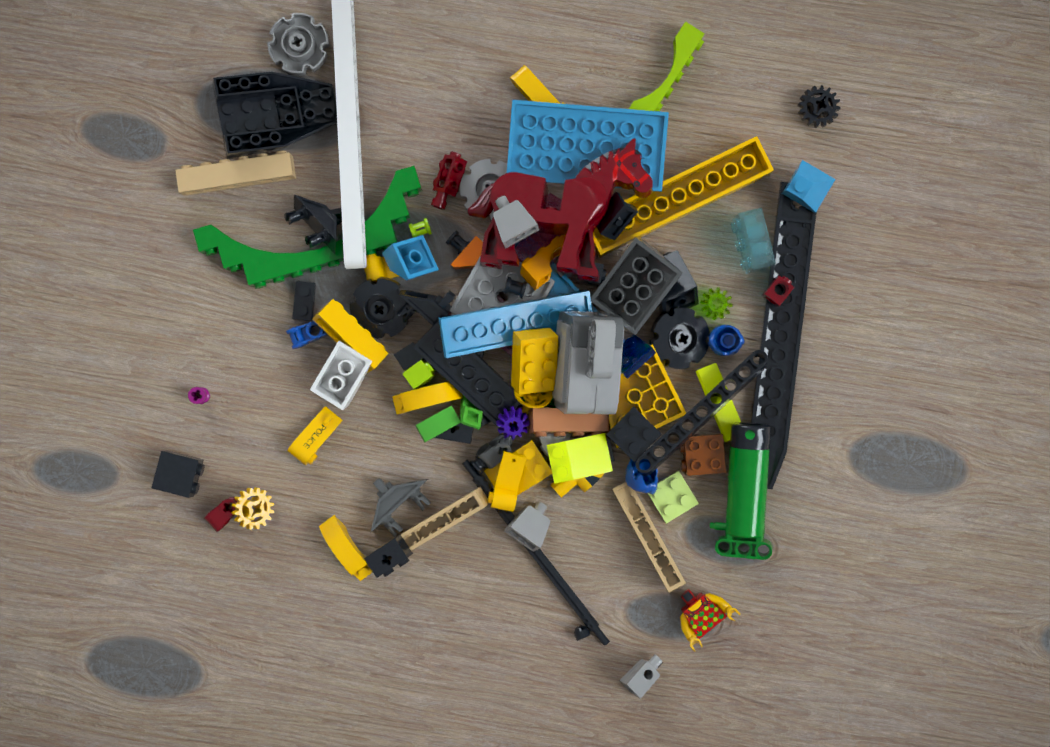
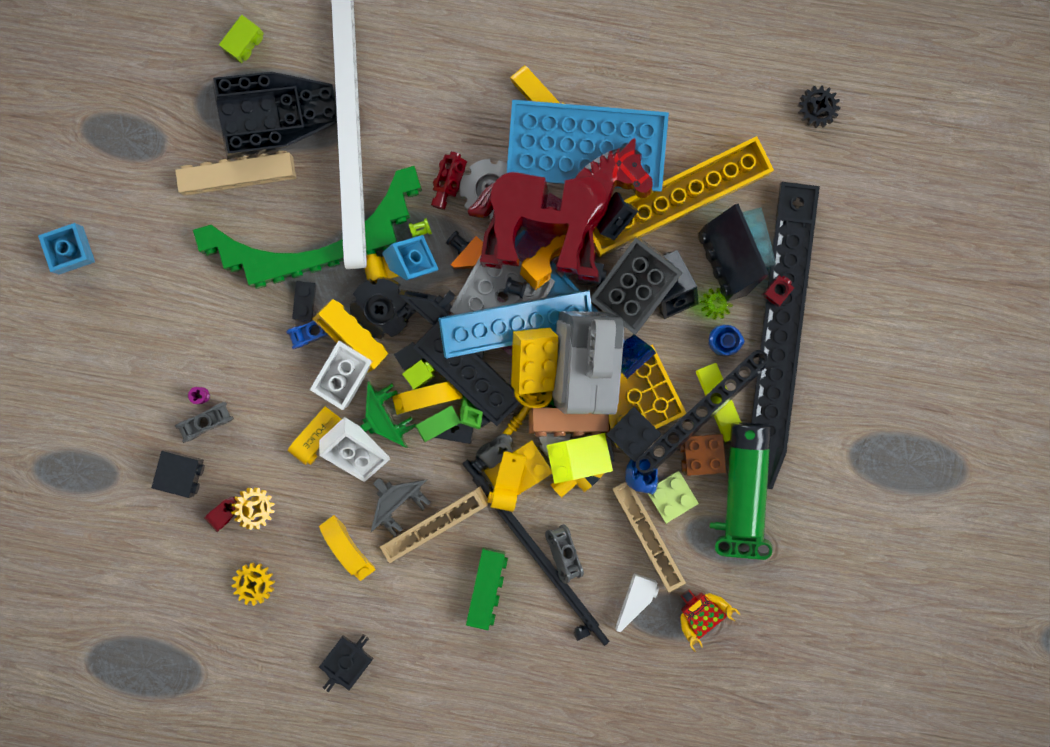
light grey piece [267,13,330,76] -> none
black connector [284,194,342,254] -> none
black brick [364,534,413,578] -> none
light grey torso [493,196,539,248] -> none
dark purple gear [496,406,529,440] -> none
light grey torso [504,502,550,552] -> none
light grey torso [619,654,663,699] -> none
lime arch [629,21,705,112] -> none
black piece [650,307,710,369] -> none
dark azure slope [782,160,836,213] -> none
none -> dark azure brick [38,223,95,275]
none -> dark grey piece [175,402,234,443]
none -> lime brick [219,14,264,64]
none -> yellow gear [231,562,275,606]
none -> white slope [319,417,390,482]
none -> black plate [319,634,374,692]
none -> green connector [360,381,417,448]
none -> green brick [466,547,508,630]
none -> dark grey piece [545,524,584,584]
none -> white slope [615,573,659,632]
none -> black slope [698,203,769,302]

